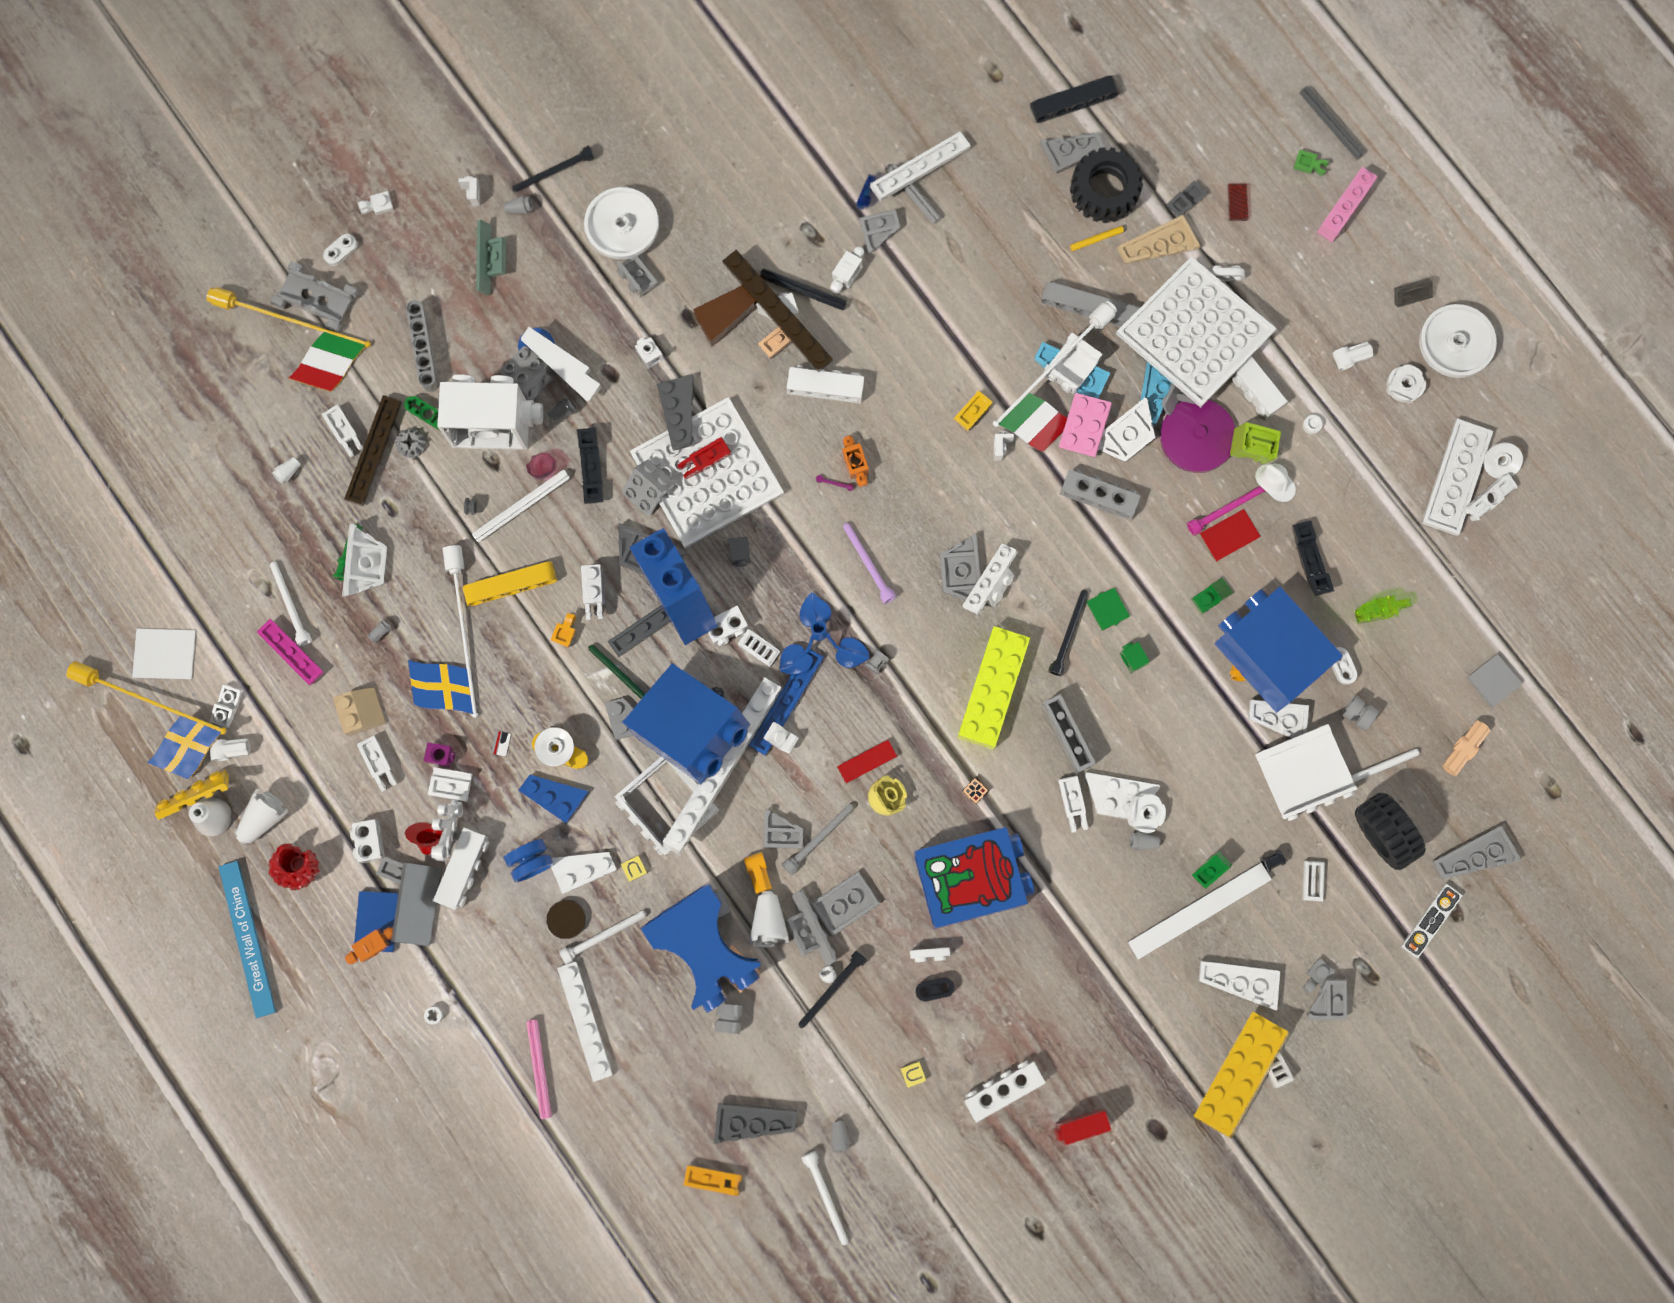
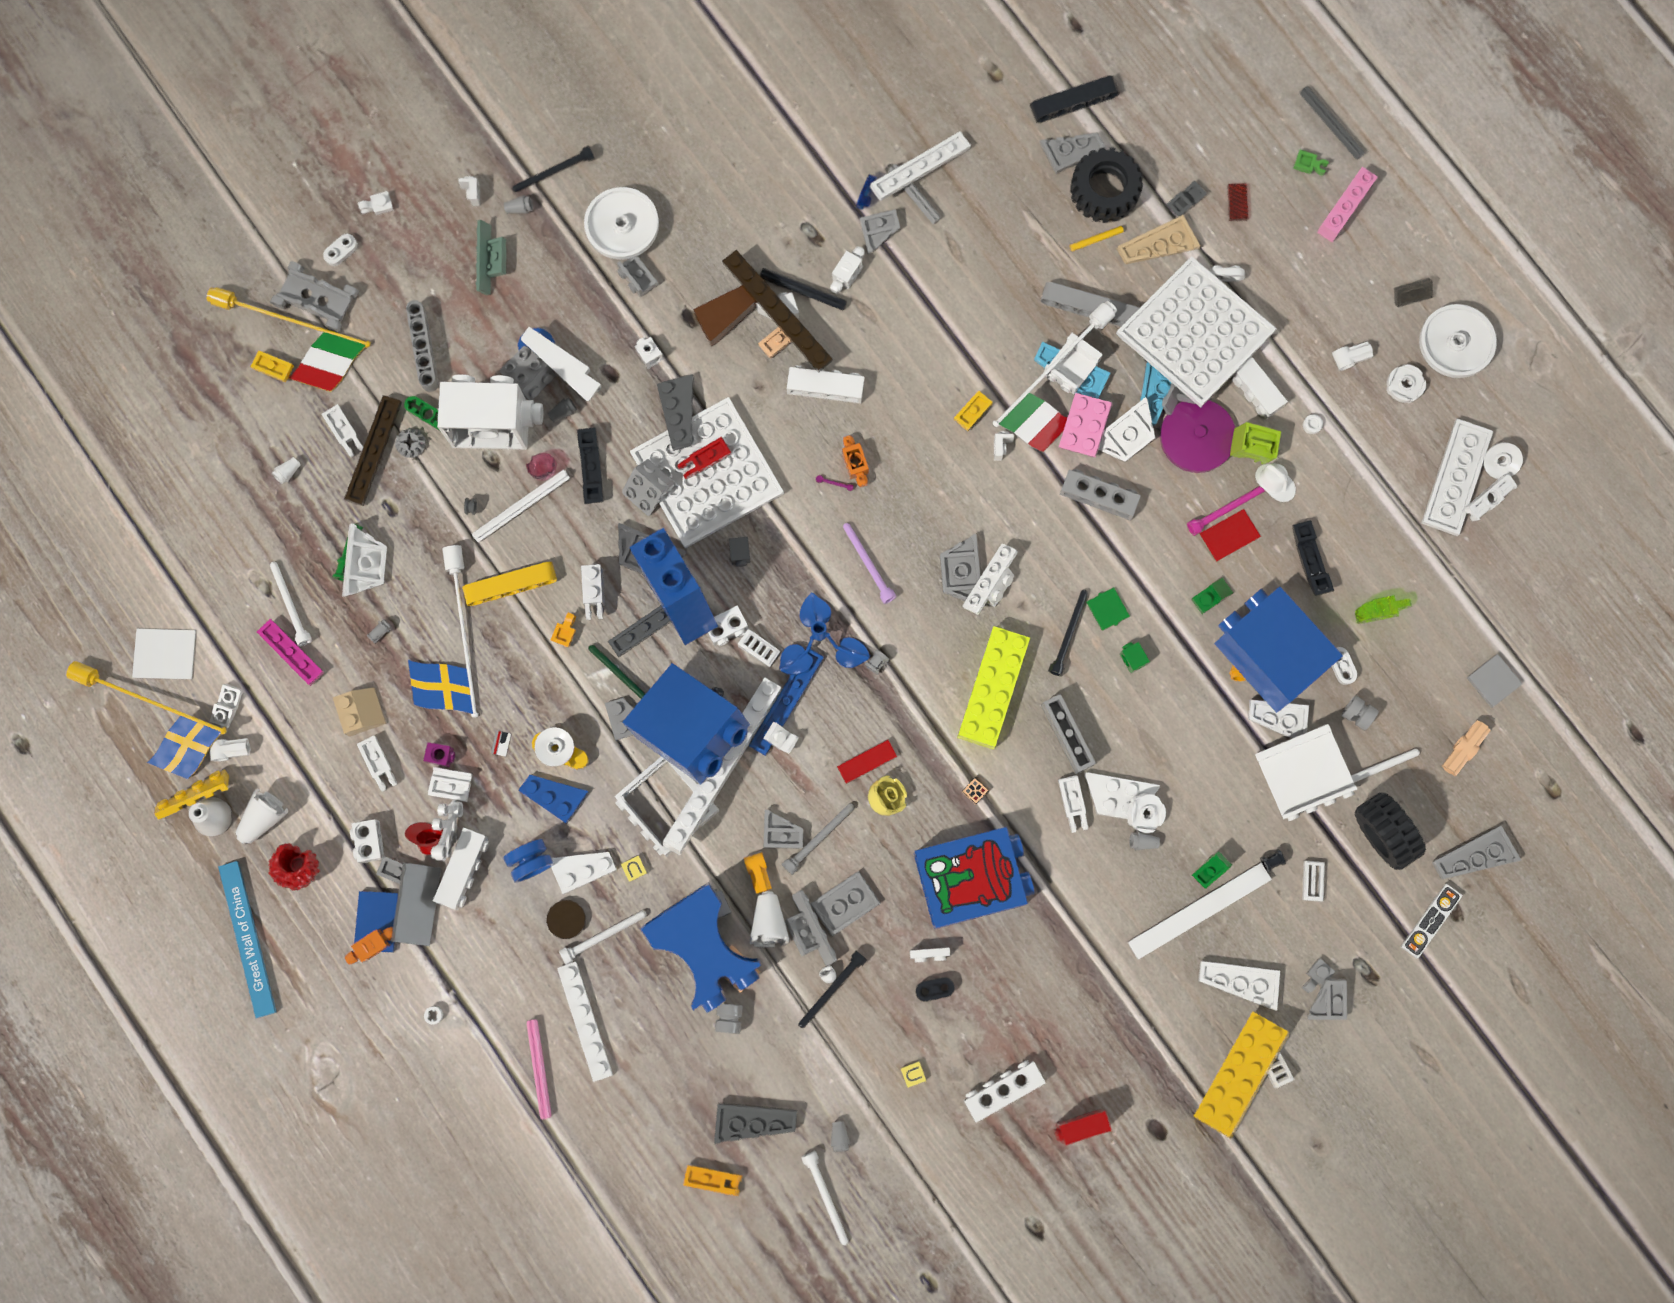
none -> yellow plate [250,350,294,383]

